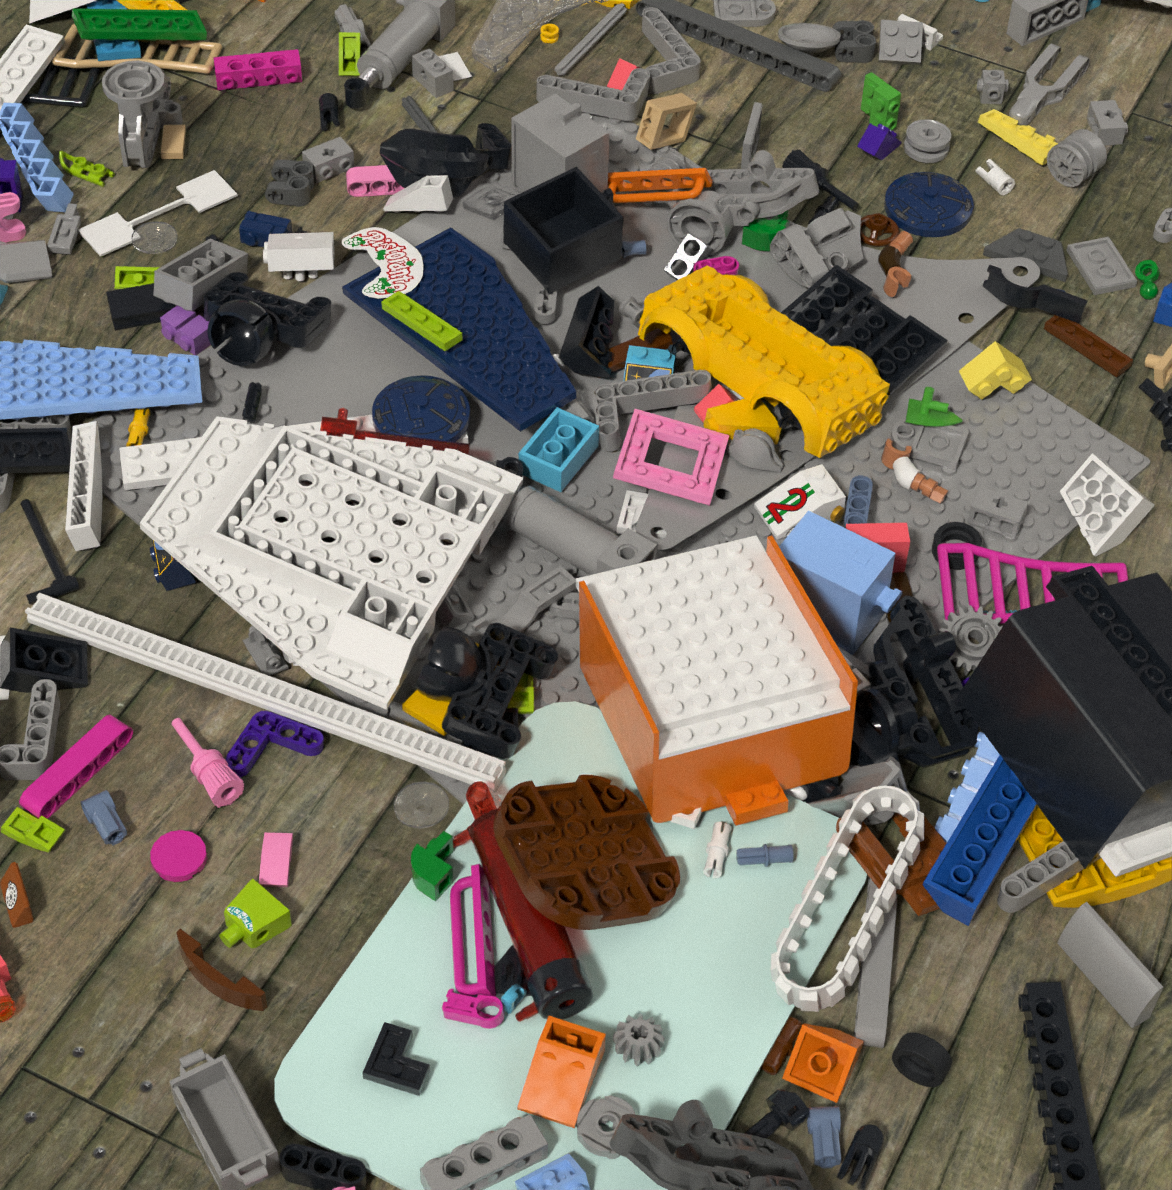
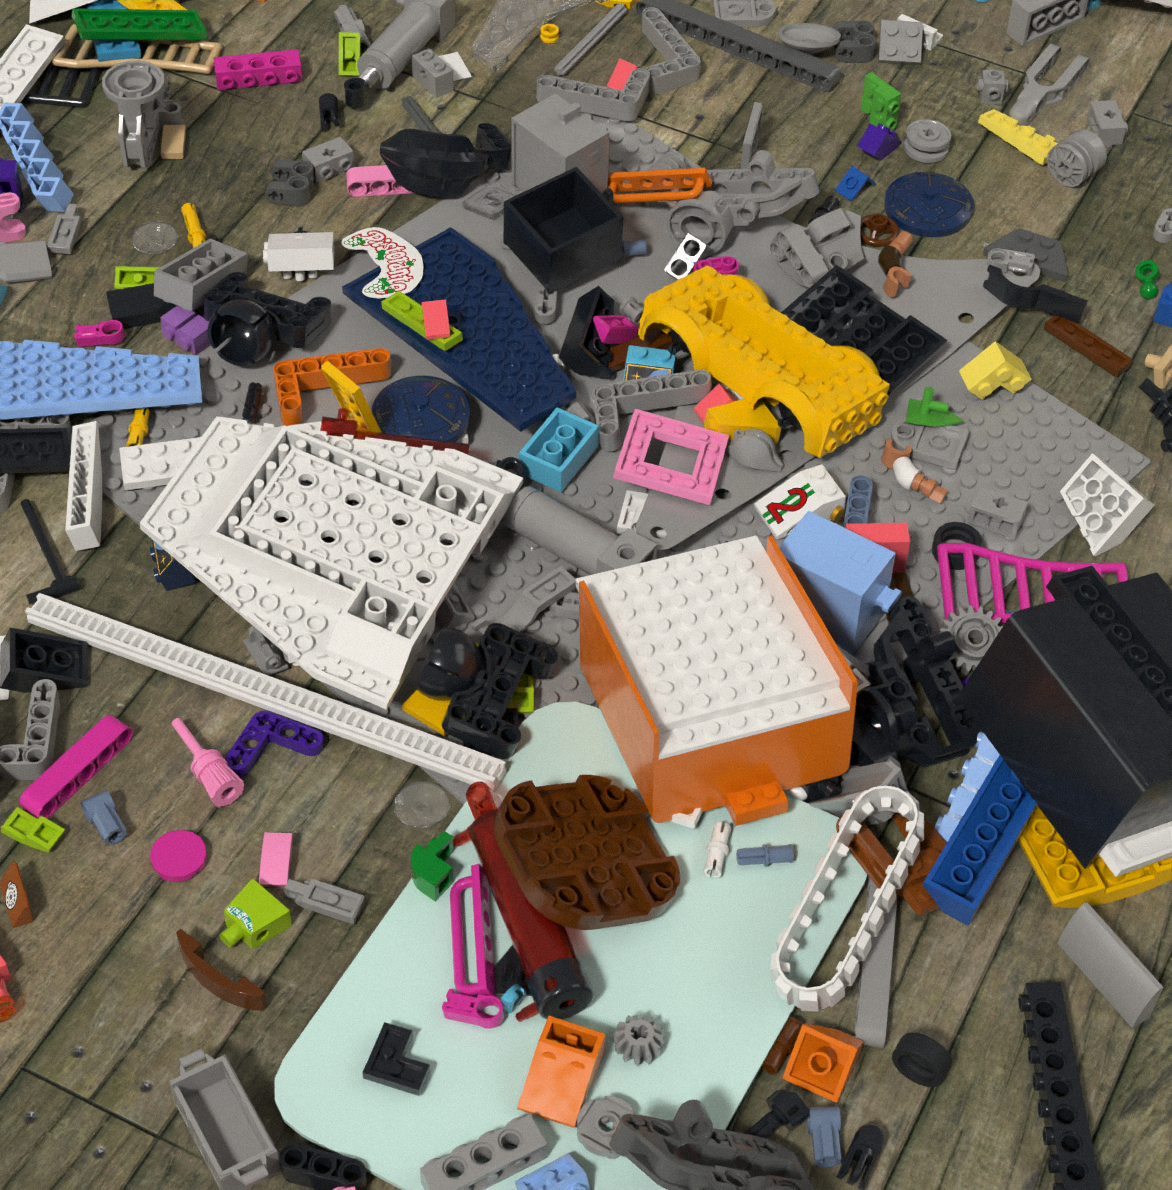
lime piece [59,151,115,187] -> none
white hinge [78,170,238,257] -> none
dark blue brick [239,211,292,247] -> none
white slope [383,175,453,213] -> none
tan window [636,93,697,150] -> none
green brick [742,210,789,251] -> none
black piece [782,149,859,211] -> none
white hinge [975,159,1015,195] -> none
light grey beam [997,841,1101,913] -> none
light grey tile [1066,237,1137,295] -> none
none -> dark pink piece [74,320,125,347]
none -> yellow pin [181,203,206,248]
none -> orange beam [273,348,391,426]
none -> light grey hinge [284,879,365,925]
none -> yellow tile [321,361,385,440]
none -> coral slope [422,299,450,340]
none -> dark pink slope [593,315,639,344]
none -> blue bracket [835,166,876,201]
none -> light grey piece [987,248,1035,276]

